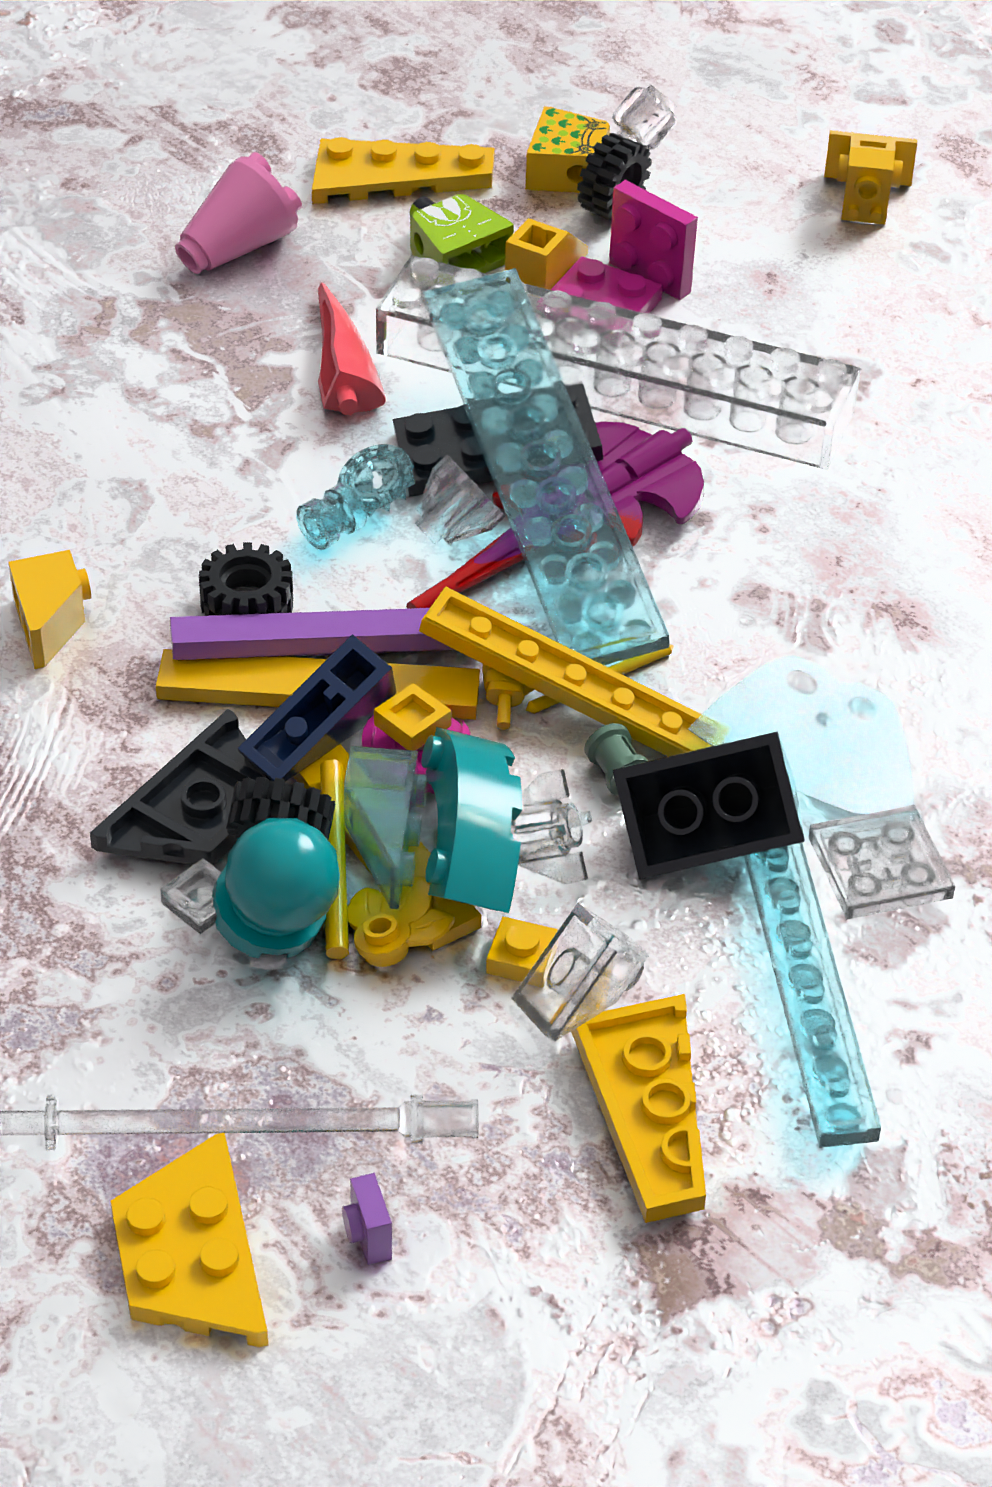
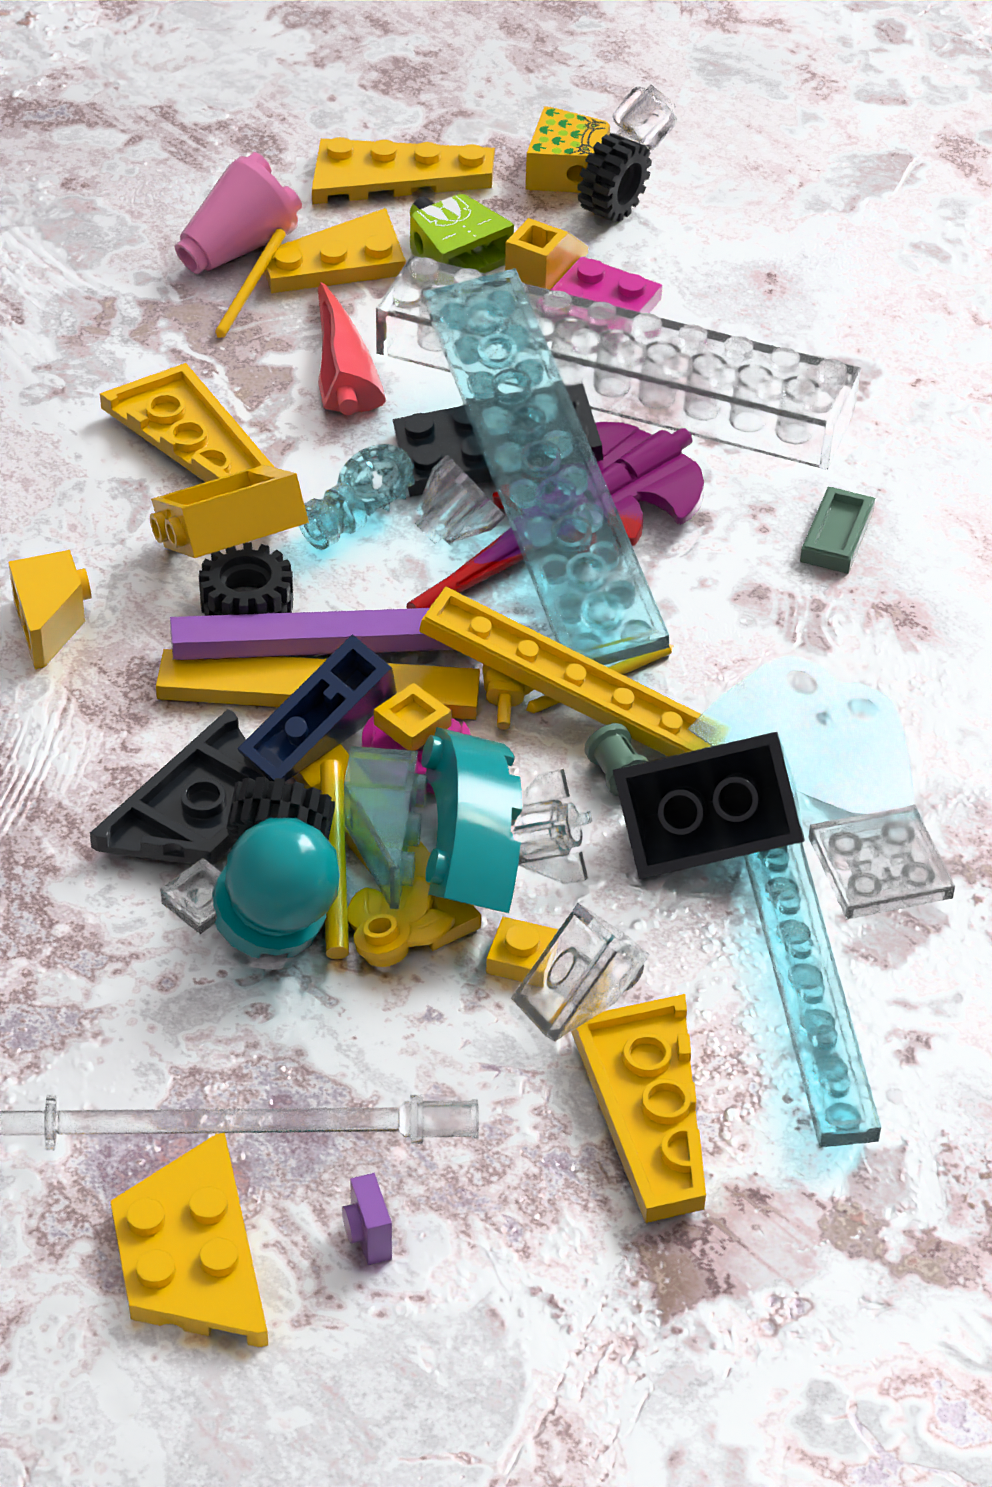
dark pink plate [609,180,698,300] -> none
yellow tile [824,130,917,225] -> none
none -> yellow wing [99,363,275,482]
none -> yellow window [150,465,309,558]
none -> yellow axle [215,229,286,338]
none -> yellow wing [262,208,406,293]
none -> sand green tile [800,486,876,574]

